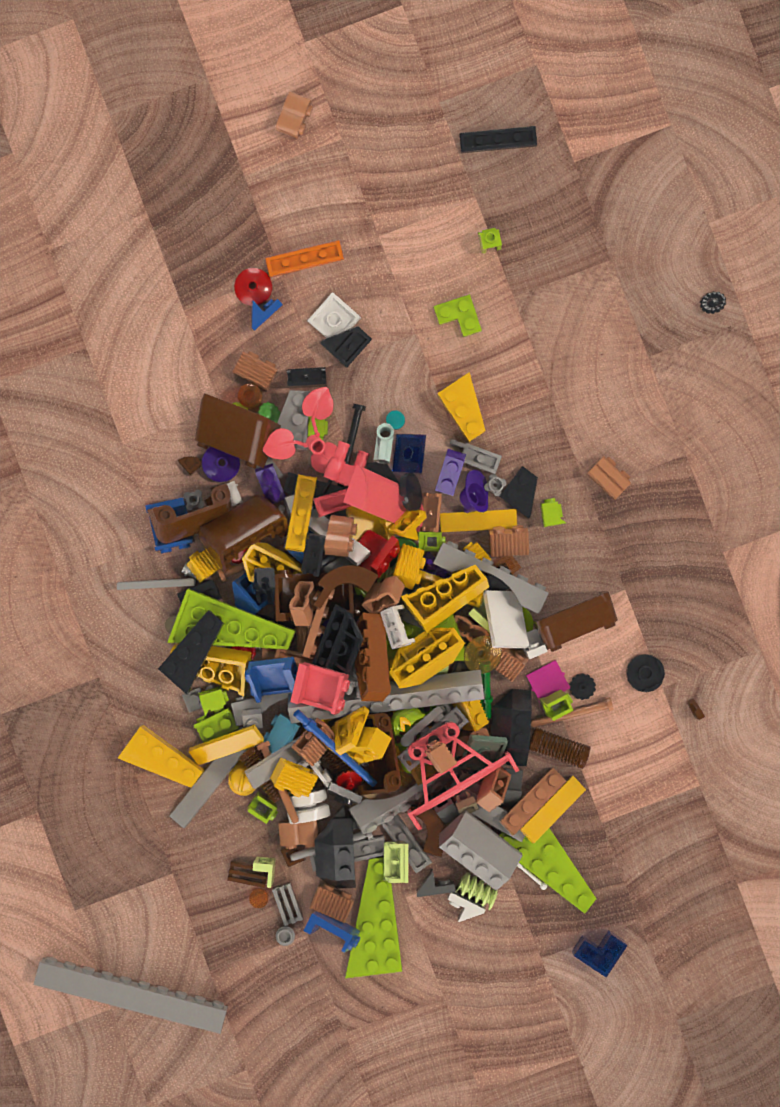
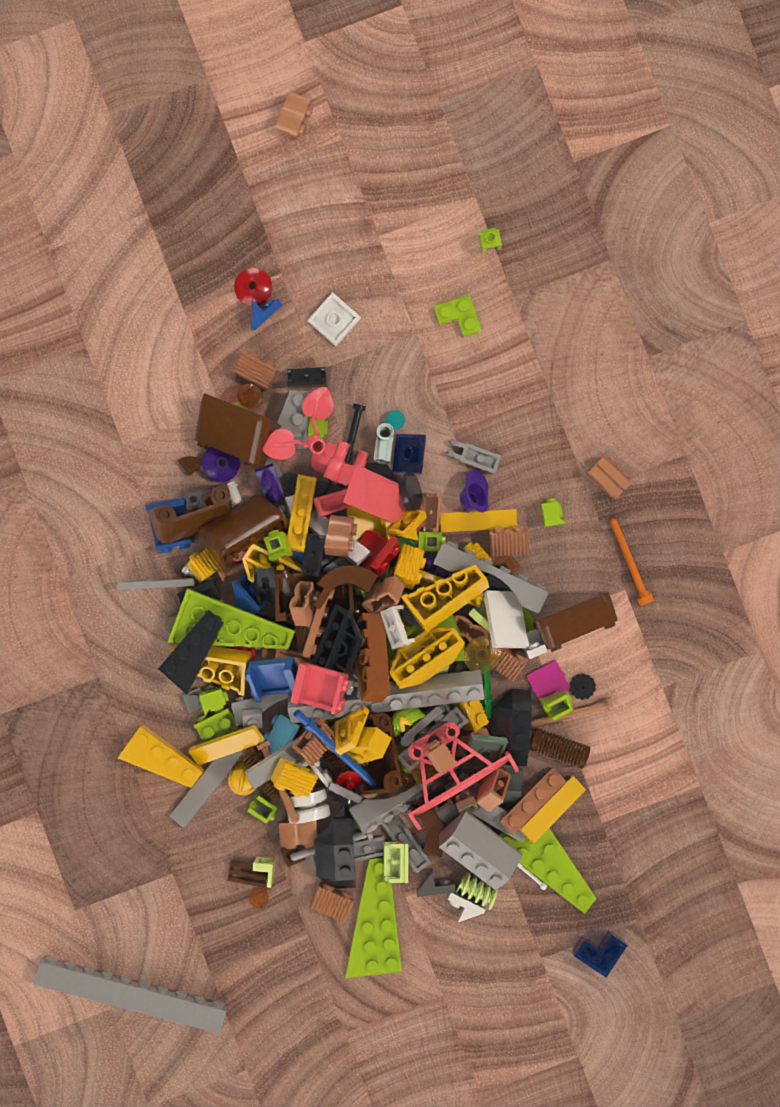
bright green piece [257,402,281,423] -> none
orange tile [265,240,344,278] -> none
light grey tile [272,883,303,926] -> none
light grey plate [276,926,295,946] -> none
blue panel [303,911,361,953] -> none
black wing [319,326,372,368] -> none
brick [435,449,466,496] -> none
yellow wedge [437,372,486,443] -> none
black tile [459,126,537,154] -> none
light grey plate [484,474,506,496] -> none
black wing [499,466,538,519] -> none
black tile [626,654,665,693] -> none
reddish brown tile [687,699,705,720] -> none
black piece [700,291,726,314] -> none
none -> lime window [264,530,293,562]
none -> orange piece [610,518,654,606]

